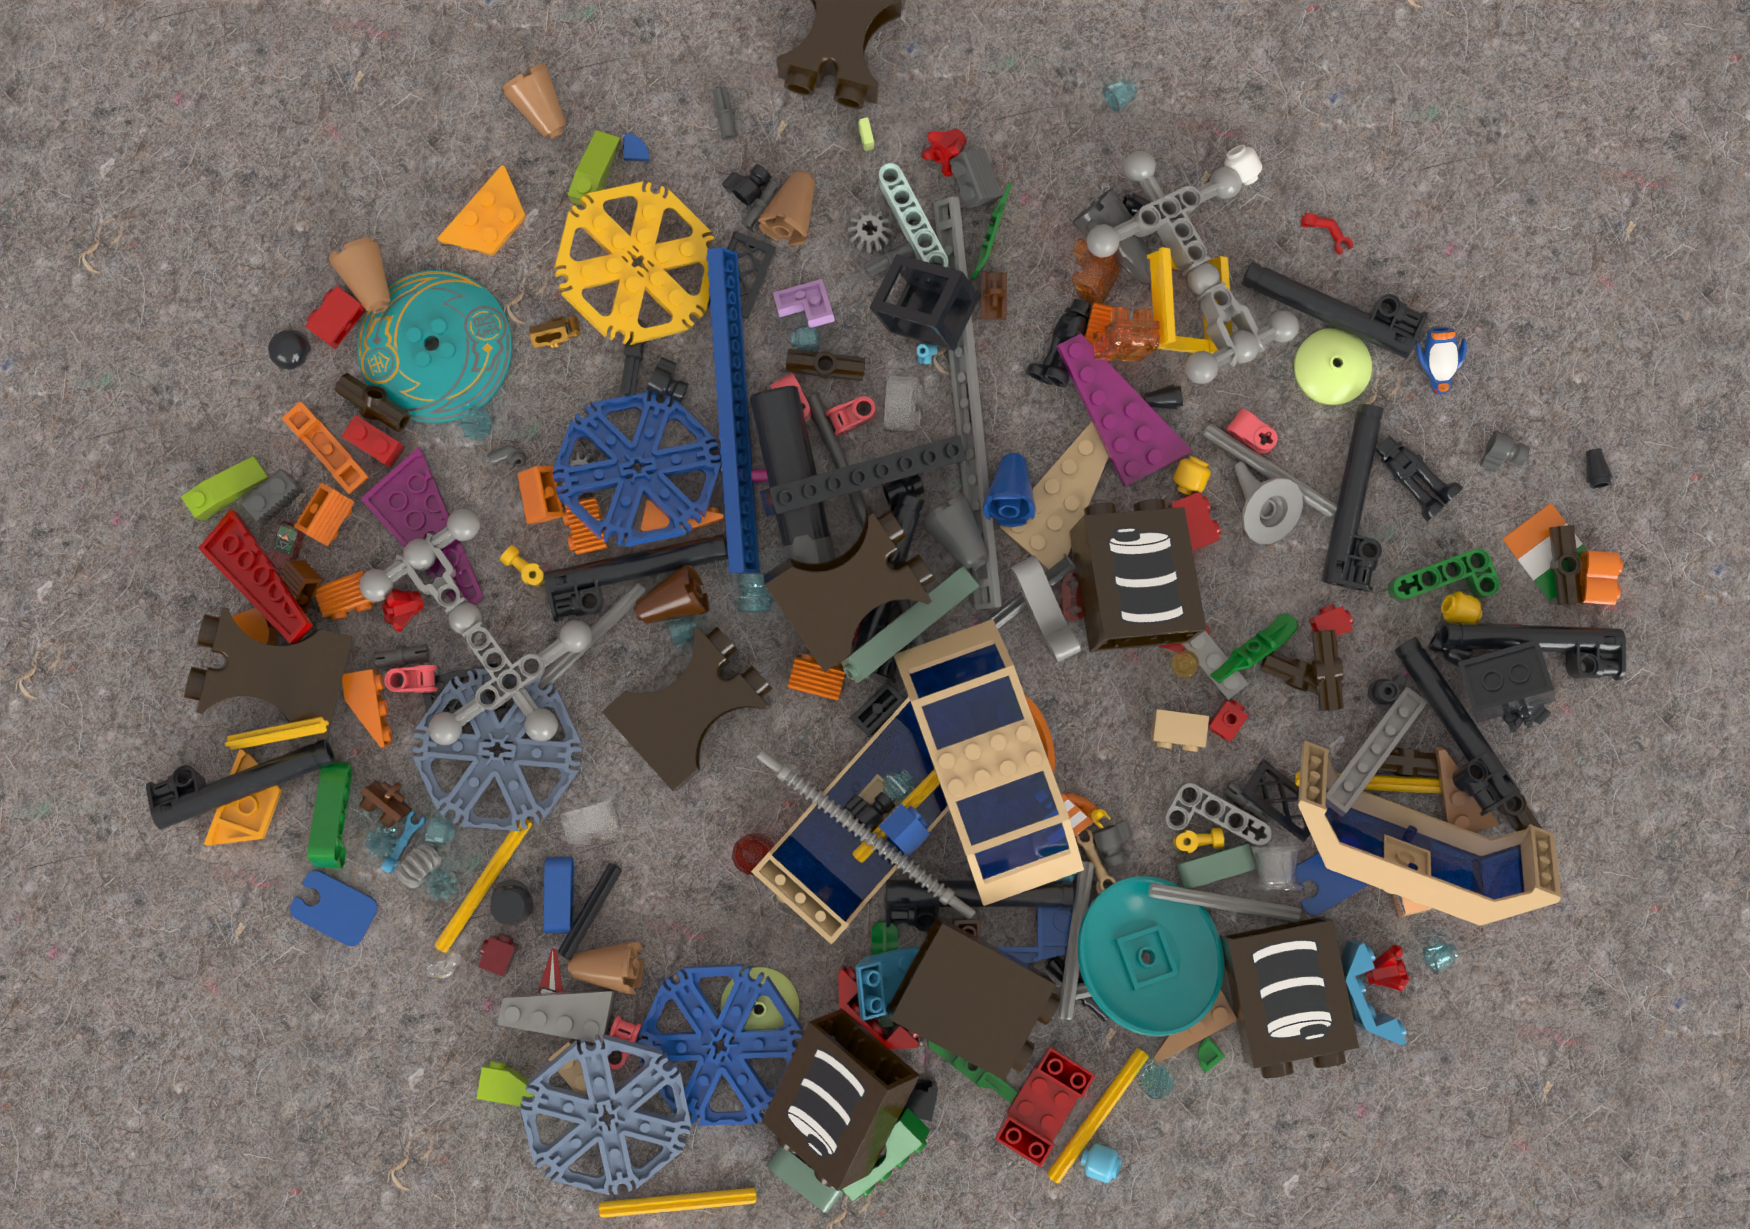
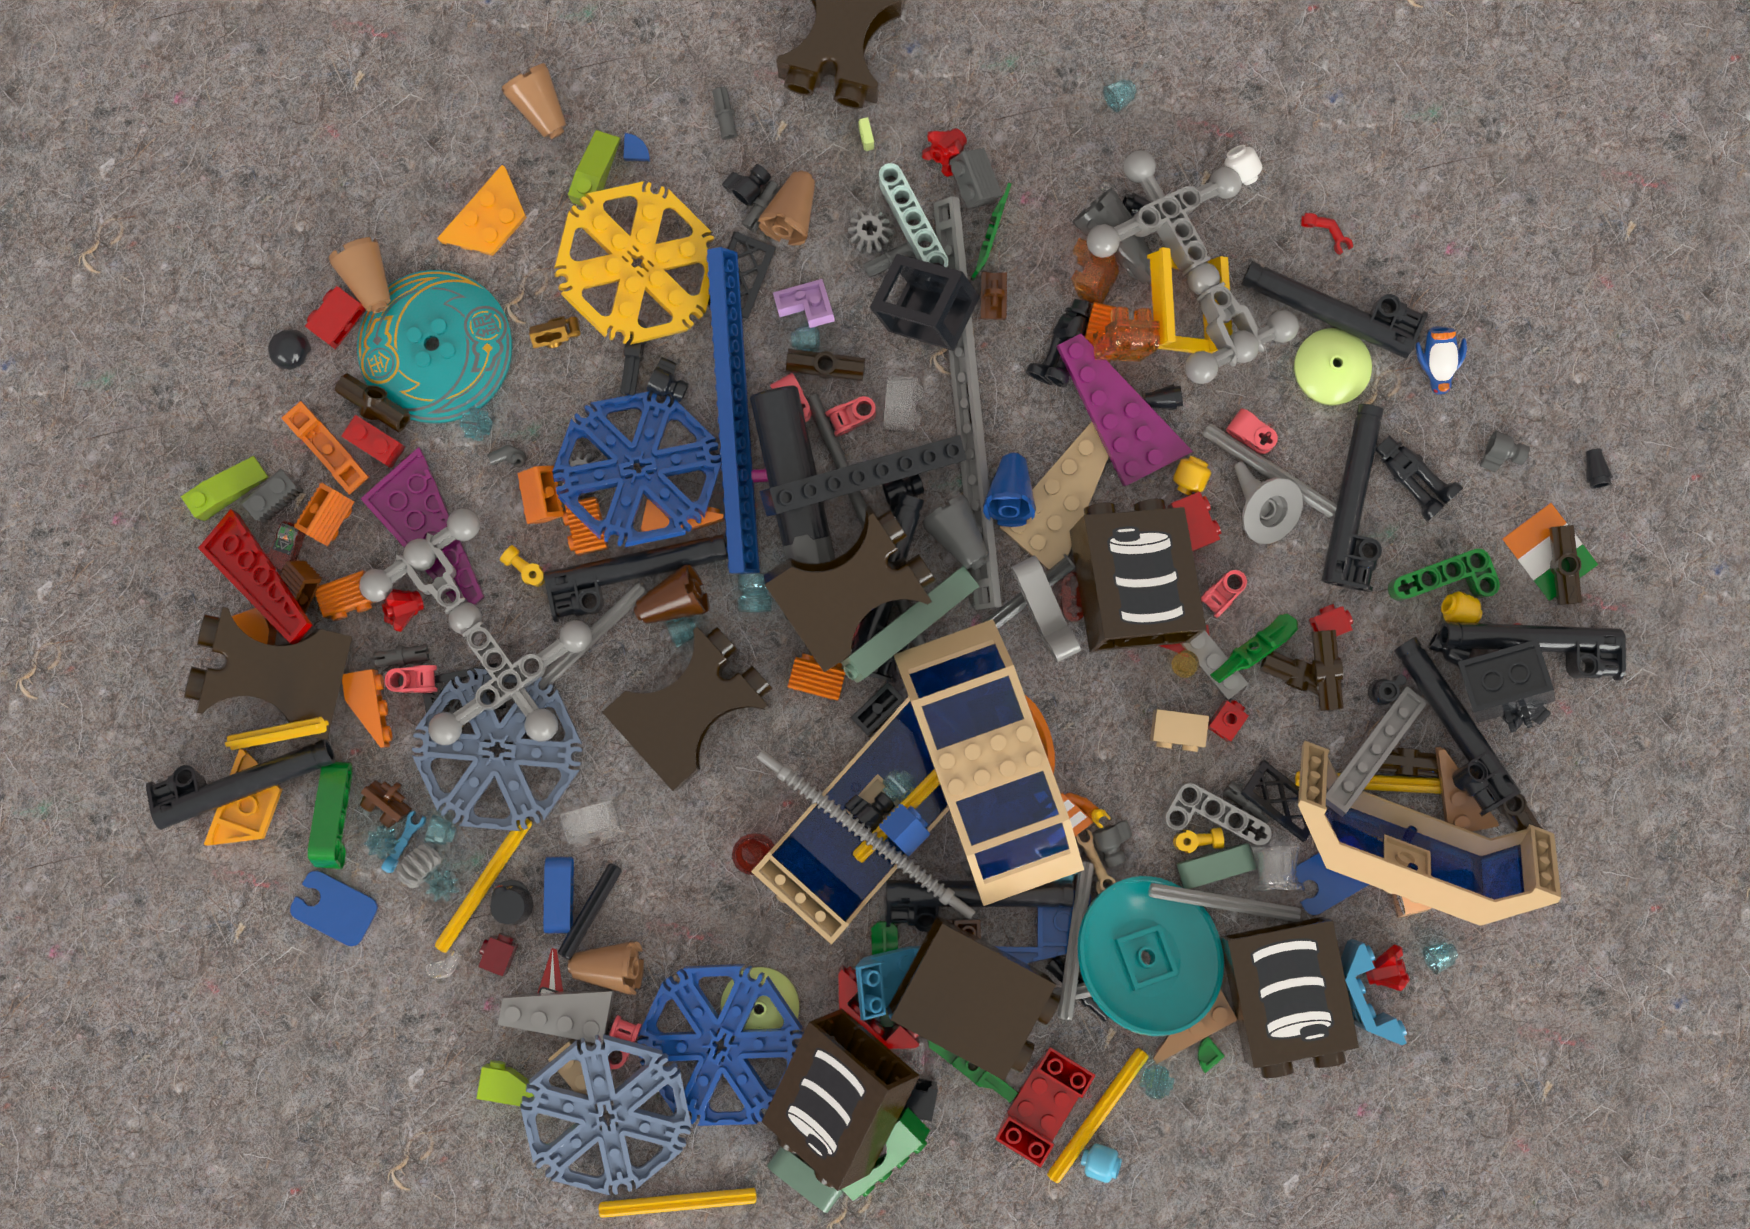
medium azure arm [917,343,937,364] -> none
orange brick [1579,550,1623,605] -> none
none -> coral piece [1201,570,1247,618]

